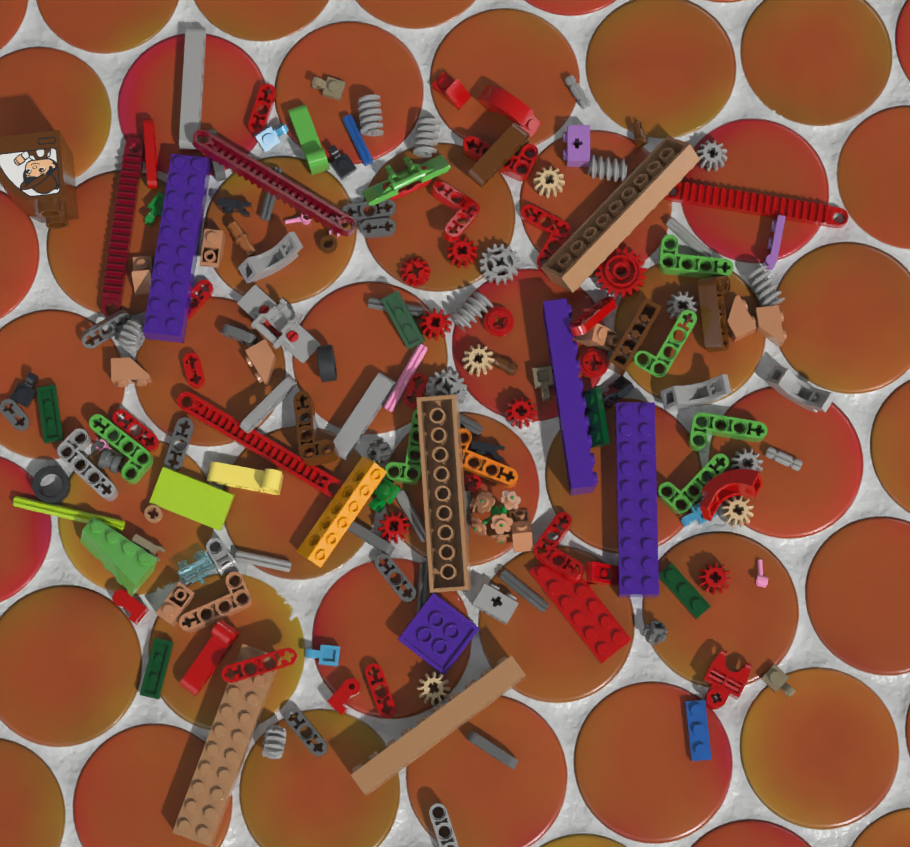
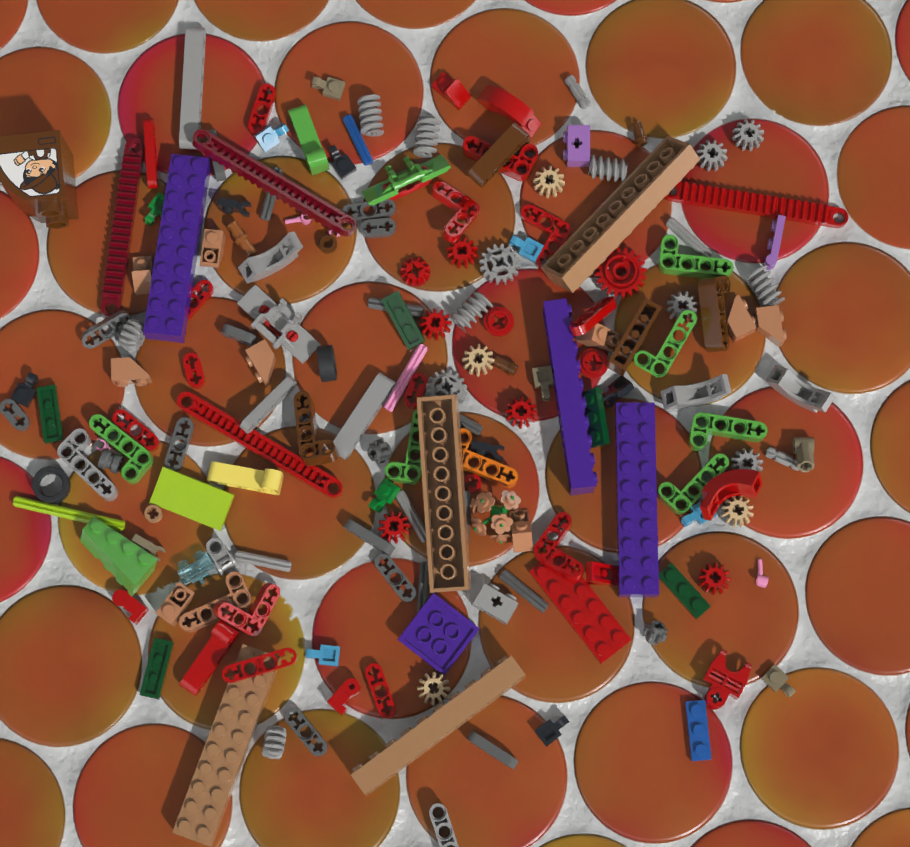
light orange brick [296,456,387,568] -> none
none -> red beam [213,582,280,636]
none -> dark azure plate [509,235,544,263]
none -> black plate [535,715,569,747]
none -> light grey gear [732,119,764,152]
none -> dark tan piece [793,437,815,472]

